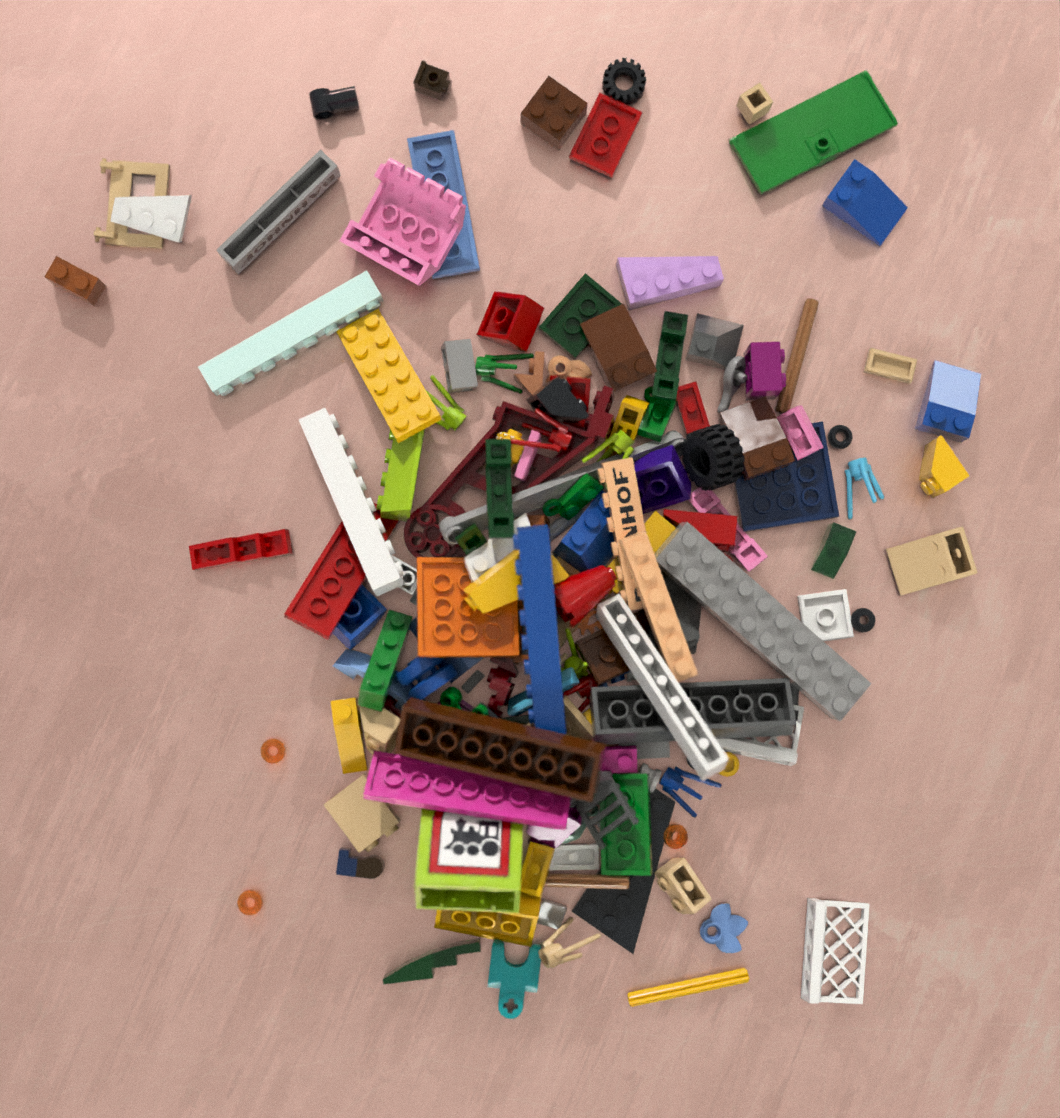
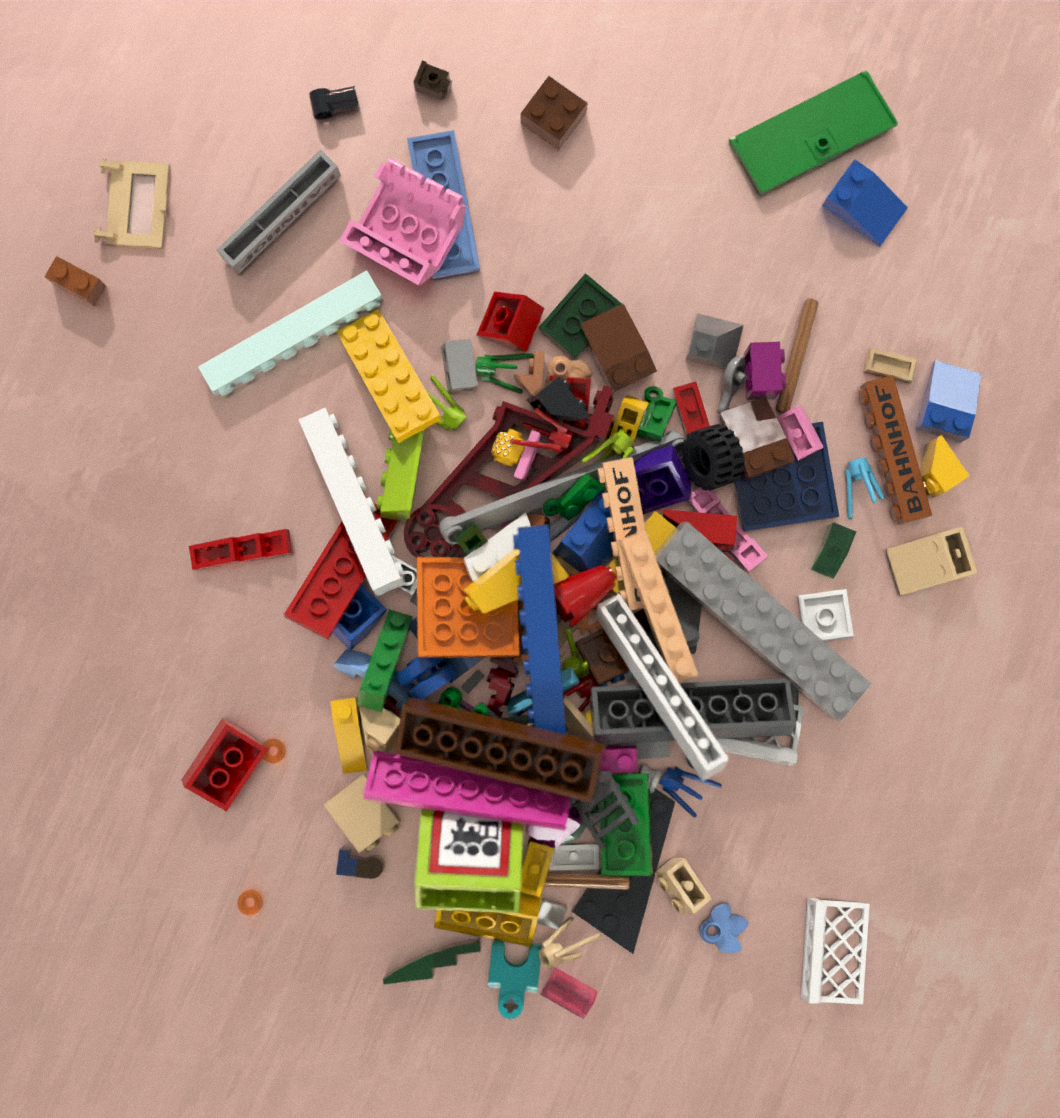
white wing [110,195,192,243] -> none
dark green slope [485,439,514,539] -> none
red plate [569,92,643,178] -> none
black tyre [602,58,646,106] -> none
lavender wedge [616,256,724,310] -> none
yellow axle [627,968,749,1007] -> none
dark green slope [652,311,688,402] -> none
clear orange plate [664,824,688,849] -> none
yellow tile [718,752,739,777] -> none
tan brick [736,83,773,125] -> none
black plate [828,425,852,449] -> none
black plate [851,608,875,632] -> none
none -> red slope [181,718,268,812]
none -> clear pink slope [540,968,597,1019]
none -> dark orange brick [859,375,932,525]

